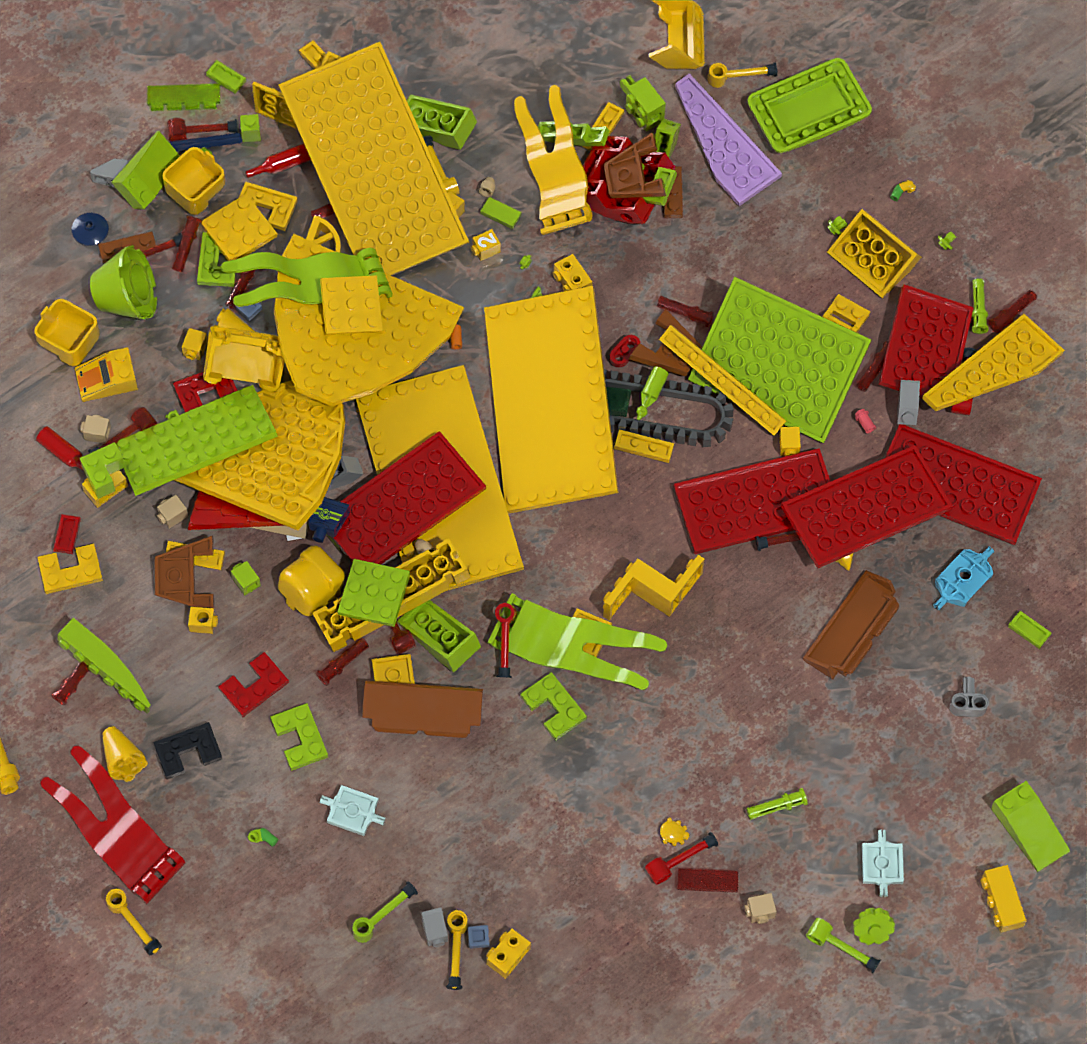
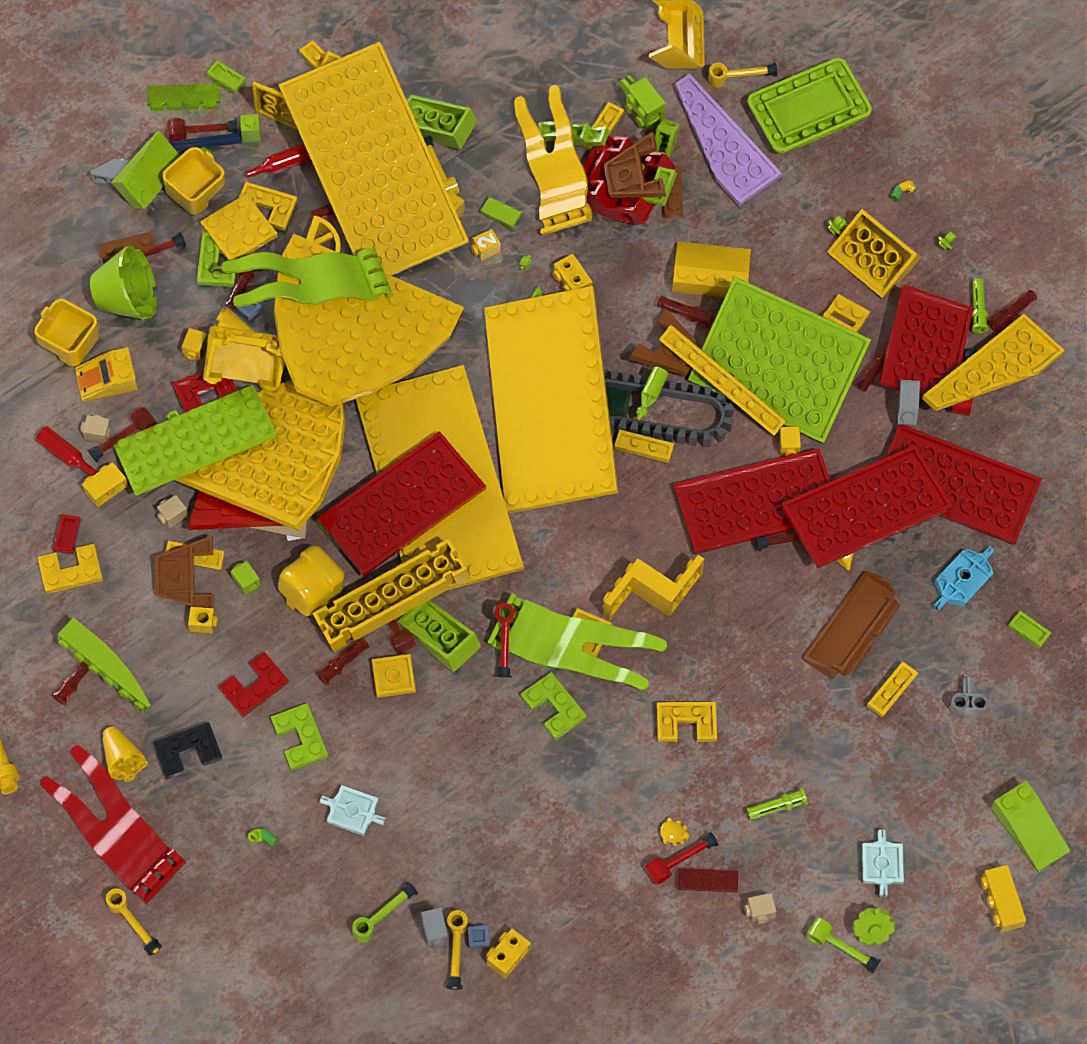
dark blue dish [72,212,109,246] -> none
lime brick [80,442,125,499] -> none
clear red pin [172,215,202,273] -> none
dark blue torso [309,497,350,543] -> none
yellow plate [320,275,383,335] -> none
light grey slope [327,456,363,491] -> none
lime plate [337,559,411,627] -> none
dark orange slope [362,681,483,738] -> none
tan hose [415,539,435,554] -> none
orange piece [451,324,462,350] -> none
tan hose [479,177,495,197] -> none
red plate [610,335,640,367] -> none
coral pin [855,409,876,434] -> none
none -> yellow plate [657,702,717,742]
none -> yellow slope [672,242,751,298]
none -> yellow plate [867,661,918,718]

